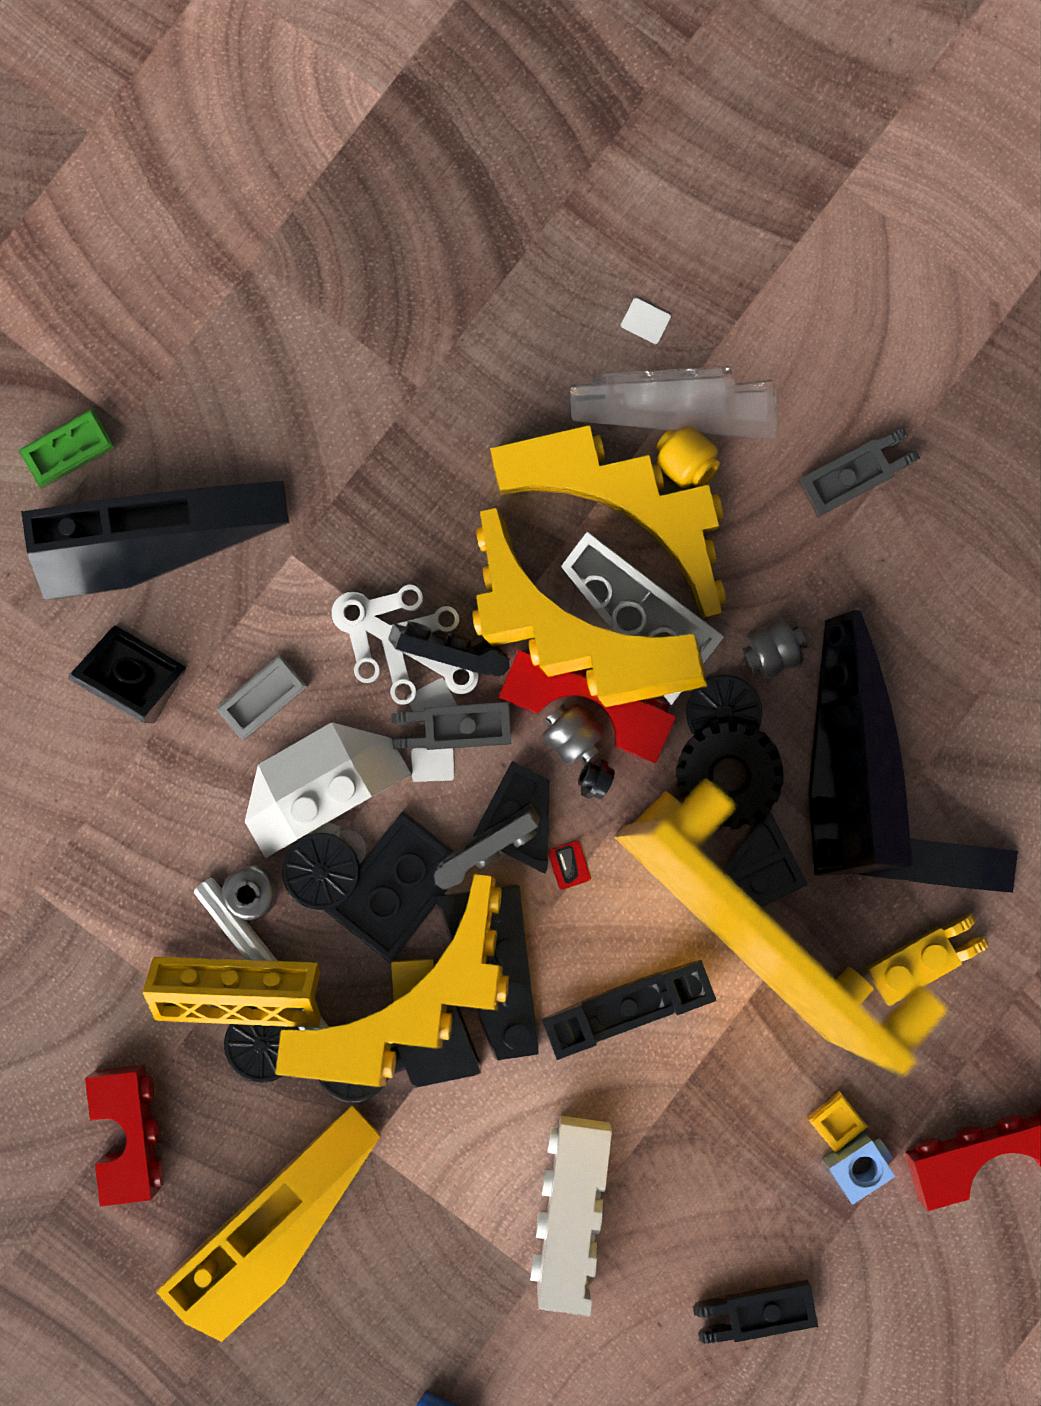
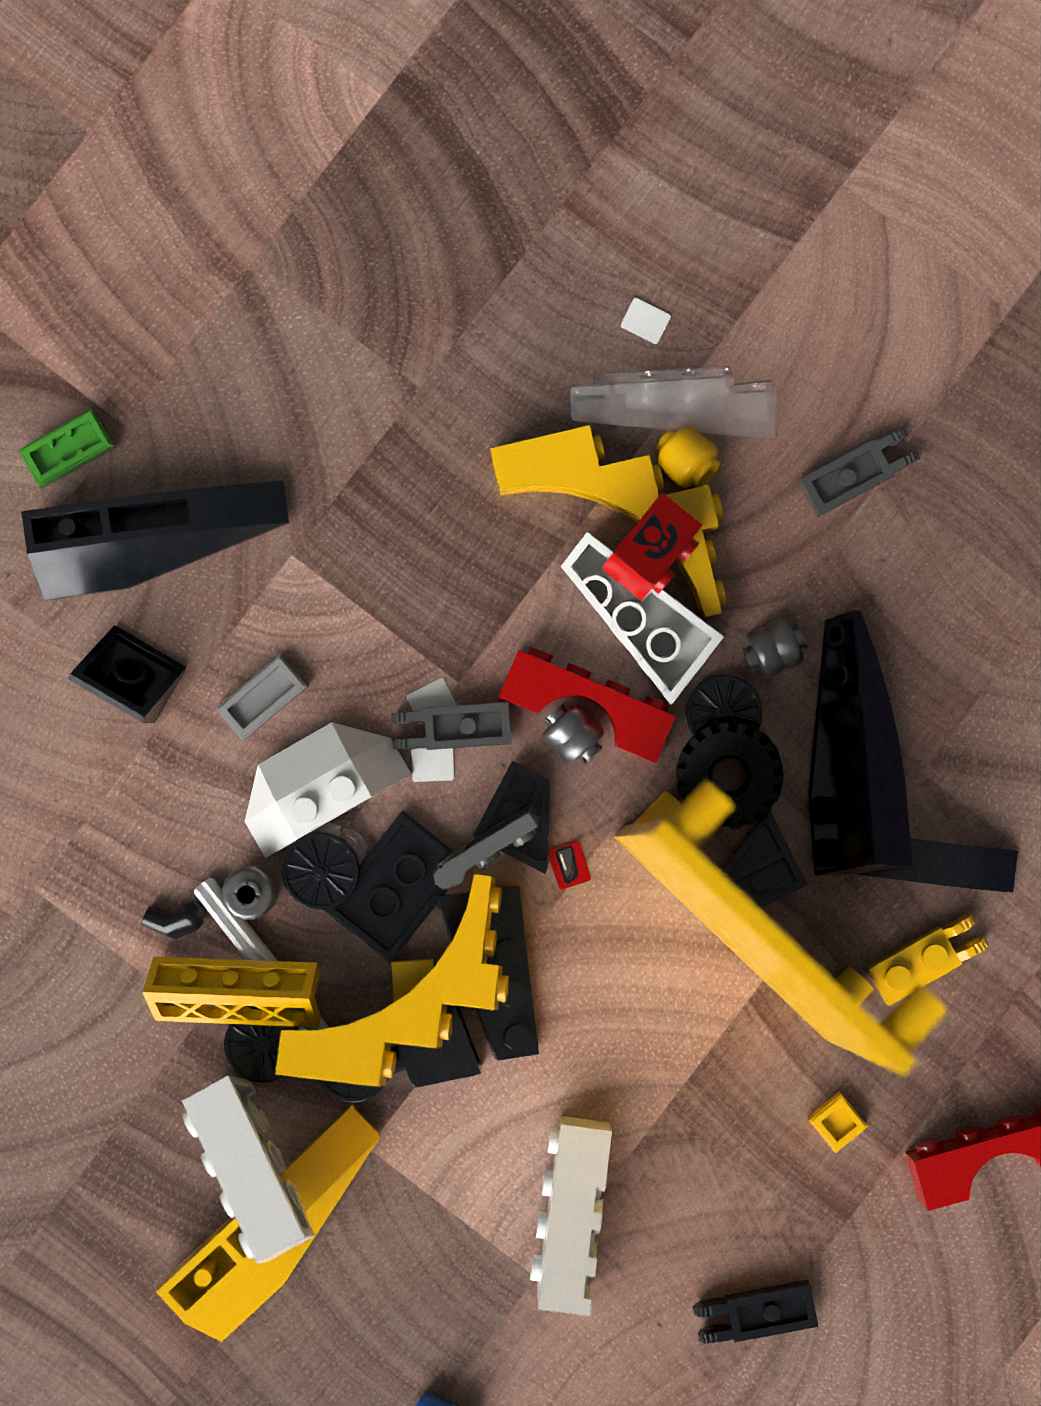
red arch [85,1064,164,1207] -> none
white plant [332,585,479,705] -> none
black hinge [388,621,510,677] -> none
yellow arch [473,508,707,707] -> none
black slope [542,960,717,1060] -> none
black plate [578,758,615,799] -> none
light blue brick [822,1132,896,1205] -> none
none -> black arm [141,901,206,939]
none -> white wedge [182,1076,315,1263]
none -> red brick [601,492,703,601]

